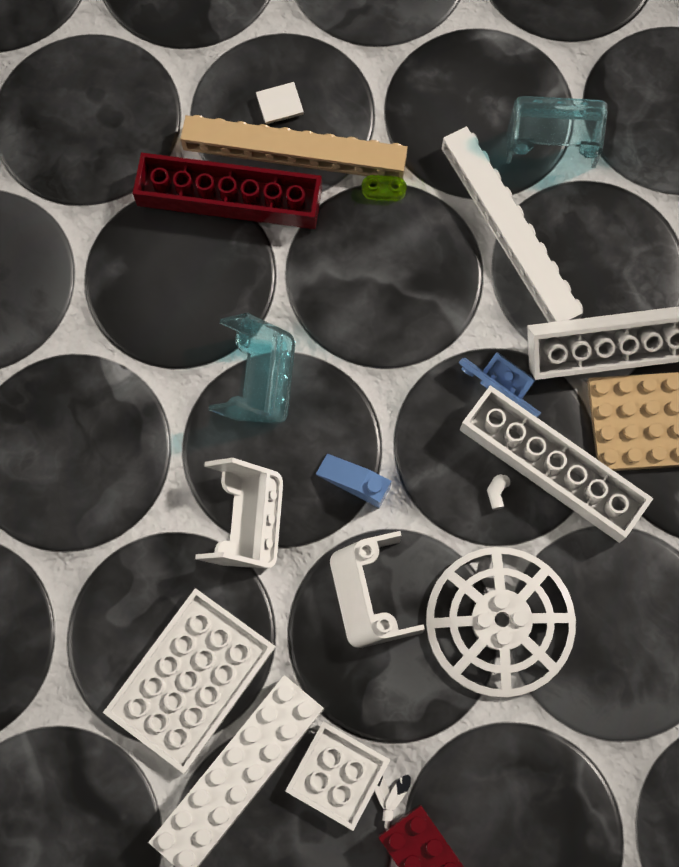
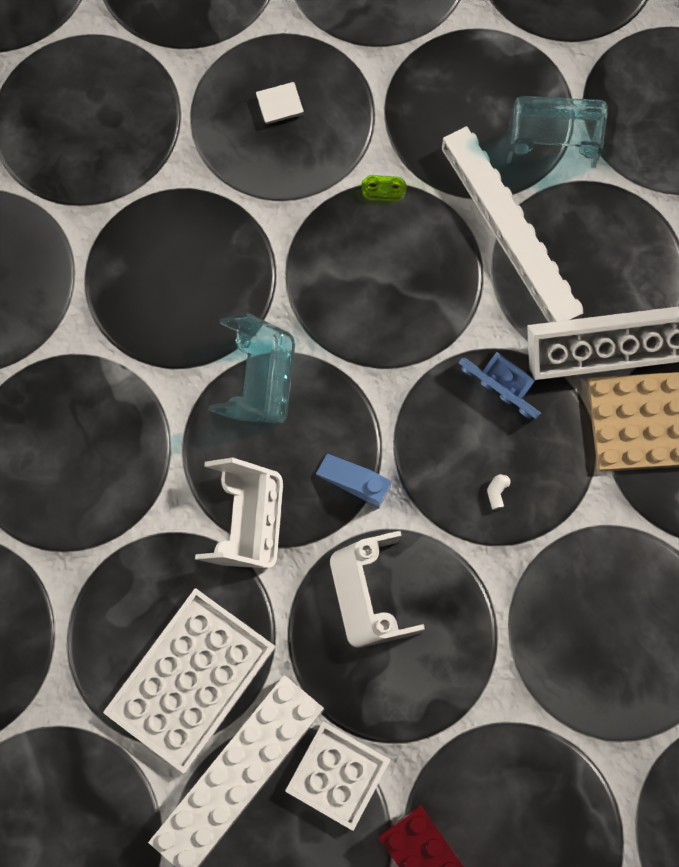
dark red brick [132,152,322,229] -> none
tan brick [180,115,408,181] -> none
white piece [375,775,411,829] -> none
white dish [426,547,576,698] -> none
white brick [460,385,653,543] -> none

